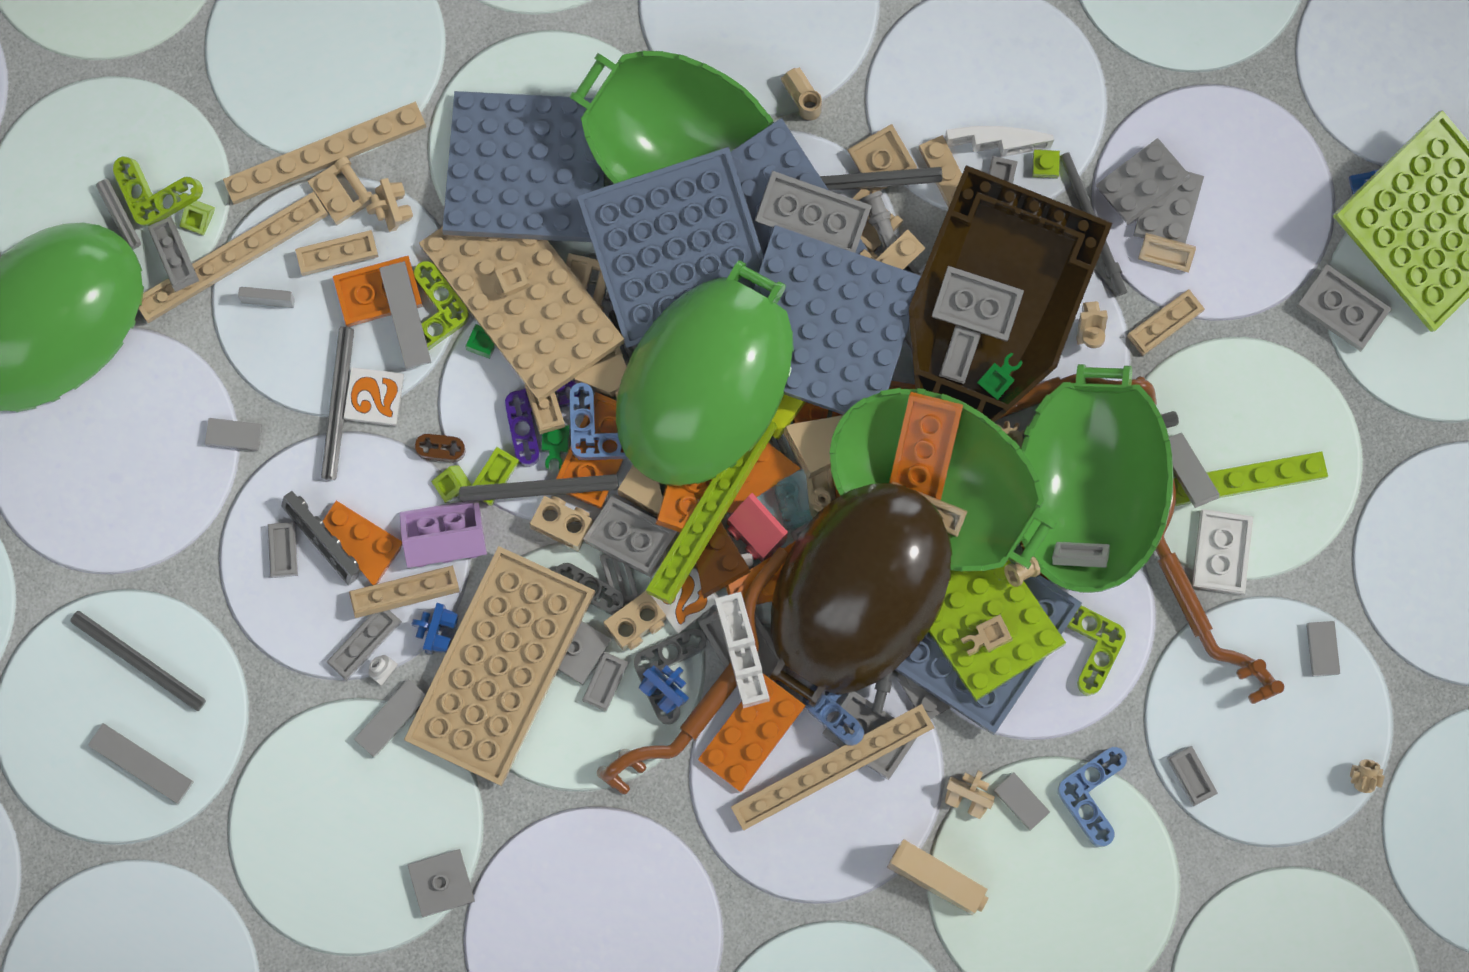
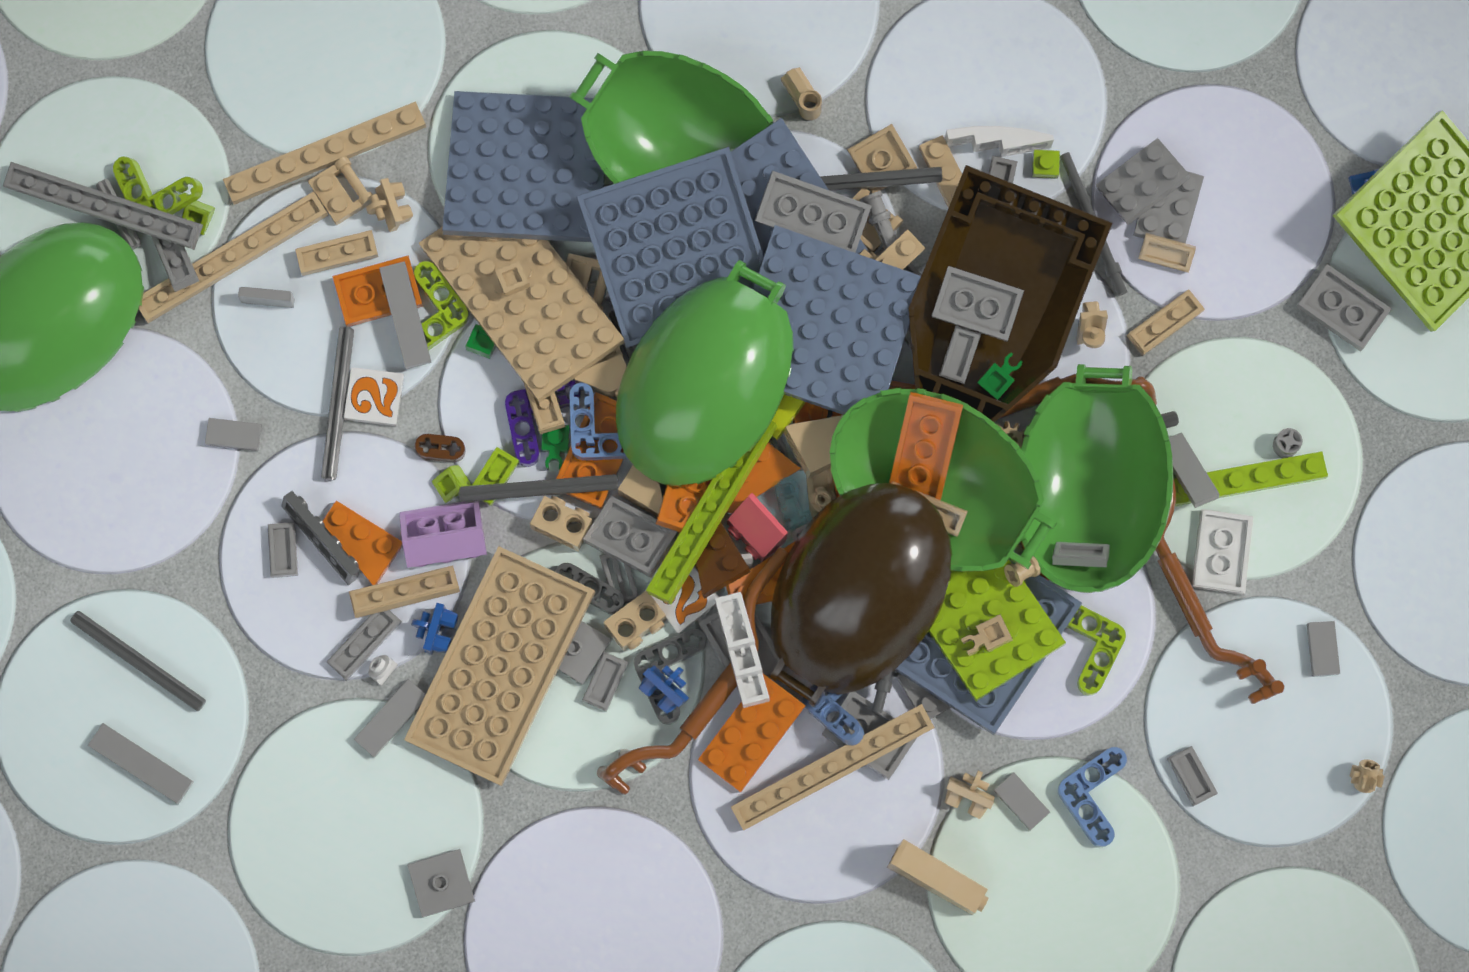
none -> light grey tile [3,162,203,250]
none -> light grey wheel [1272,428,1303,458]

